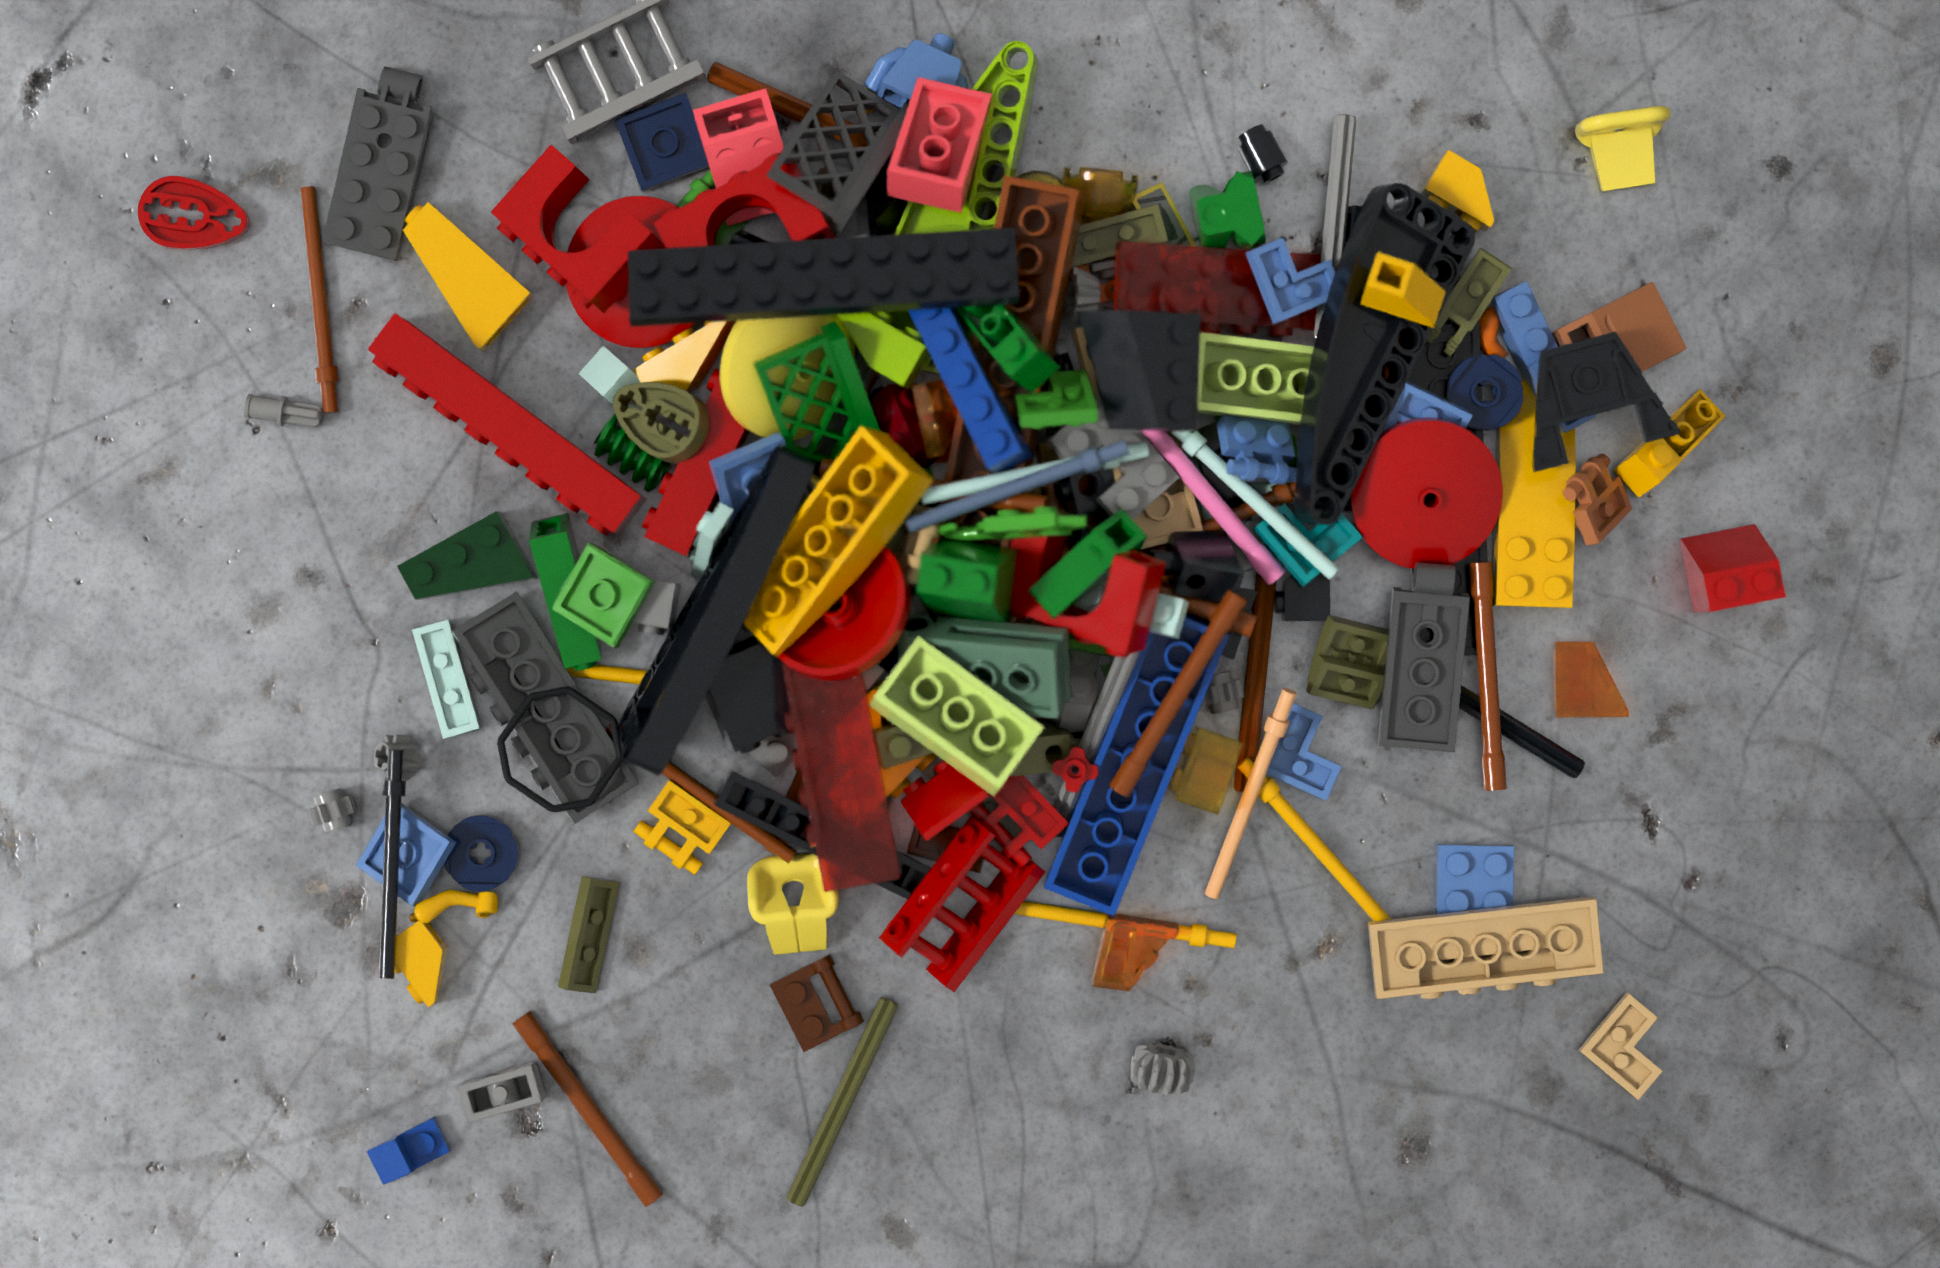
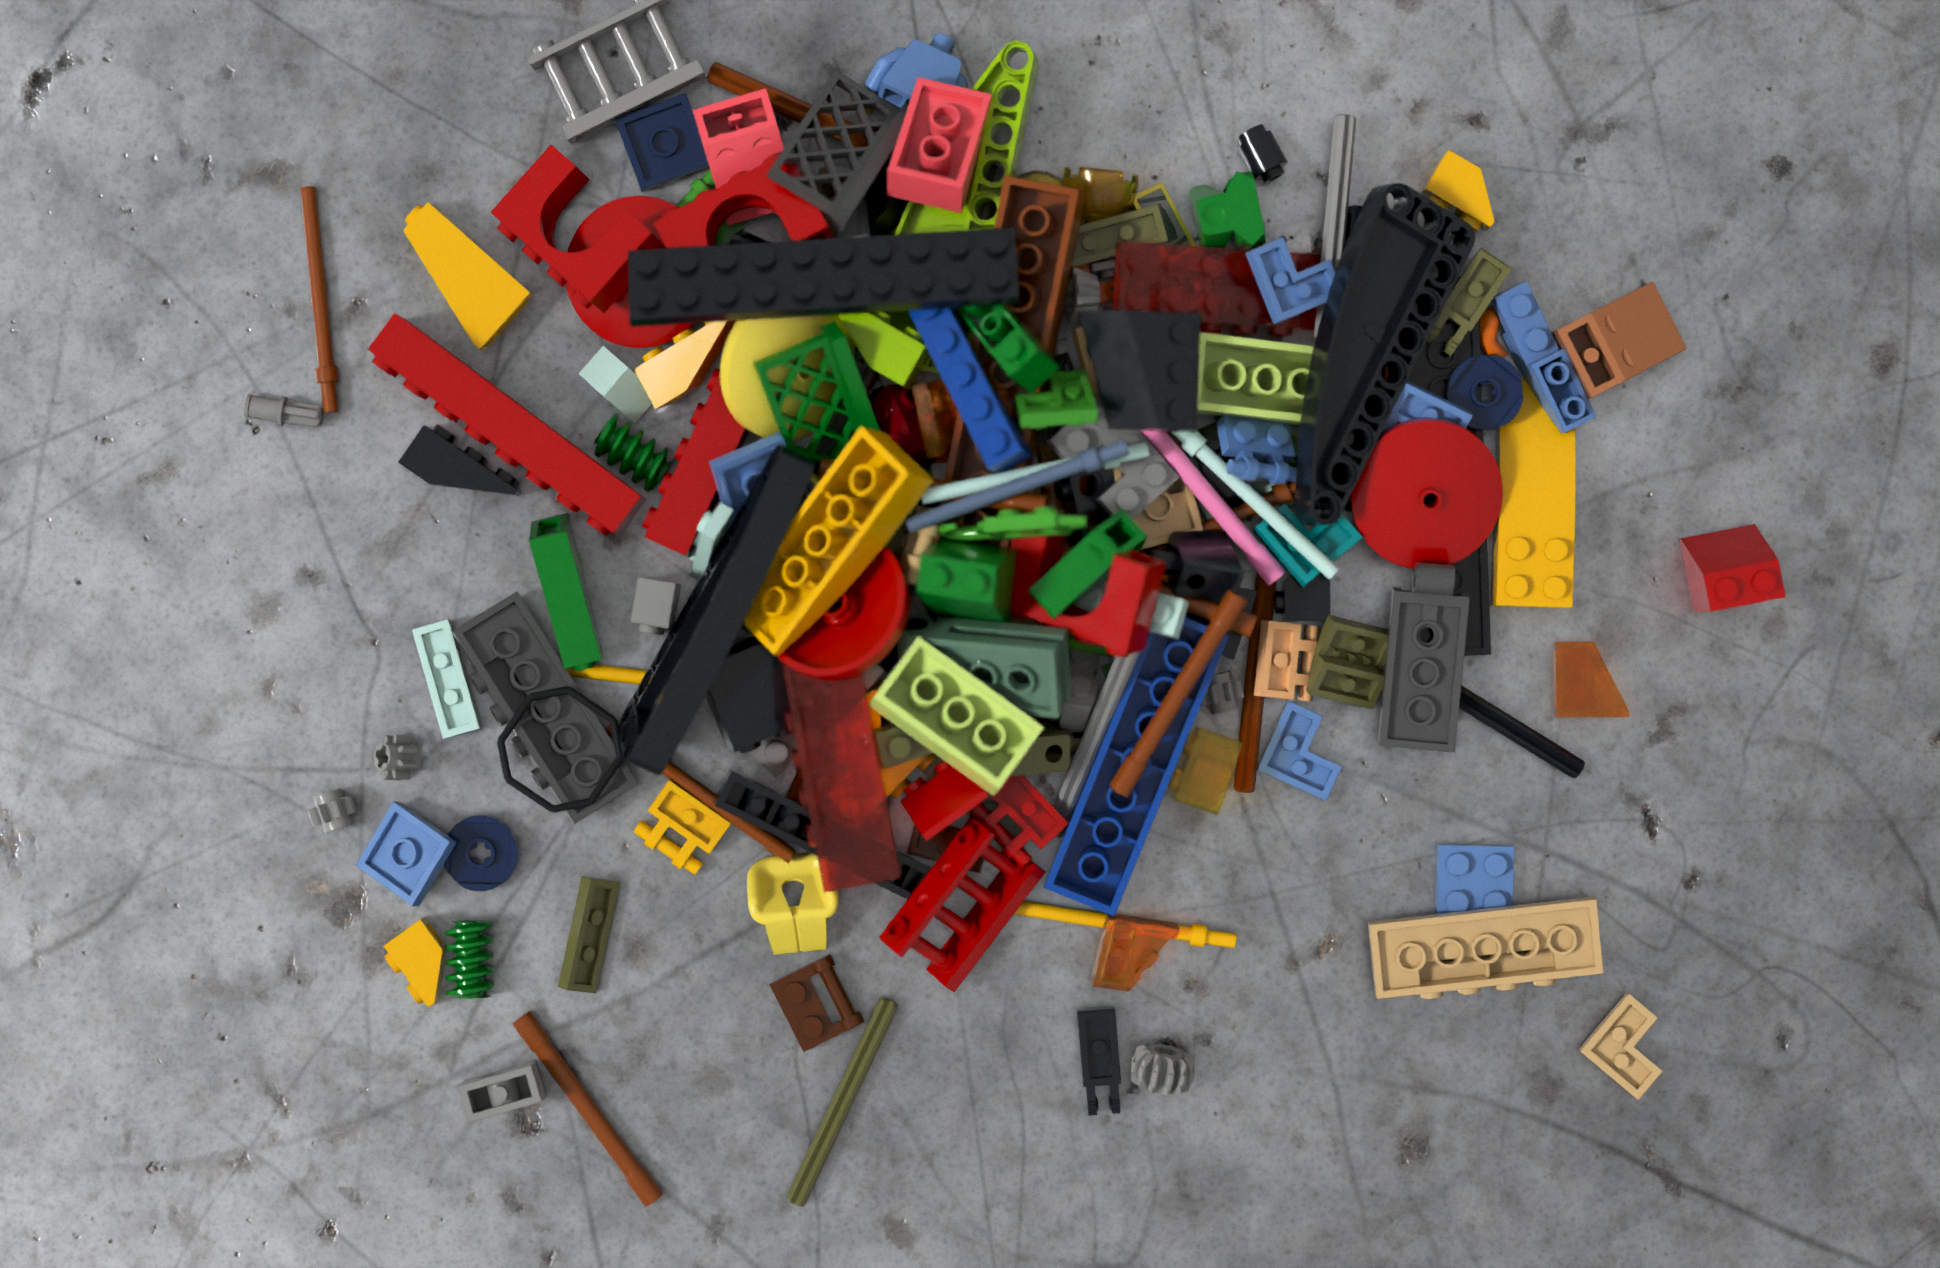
red piece [138,176,250,250] -> none
dark grey hinge [322,66,433,261] -> none
blue slope [366,1116,451,1185] -> none
black bar [379,749,406,979] -> none
dark green wedge [397,511,538,600] -> none
yellow piece [409,889,498,923] -> none
bright green plate [551,543,655,648] -> none
olive piece [613,382,709,463] -> none
red plate [1052,747,1098,793] -> none
light nougat bar [1205,688,1297,899] -> none
yellow bar [1237,757,1391,921] -> none
yellow slope [1360,252,1446,328] -> none
dark orange piece [1469,561,1507,791] -> none
black wing [1532,332,1680,472] -> none
nougat plate [1563,454,1632,545] -> none
light yellow piece [1575,106,1671,192] -> none
yellow slope [1613,389,1725,498] -> none
none -> black slope [398,424,522,496]
none -> green piece [445,920,494,999]
none -> black hinge [1077,1007,1121,1116]
none -> light nougat plate [1254,620,1320,702]

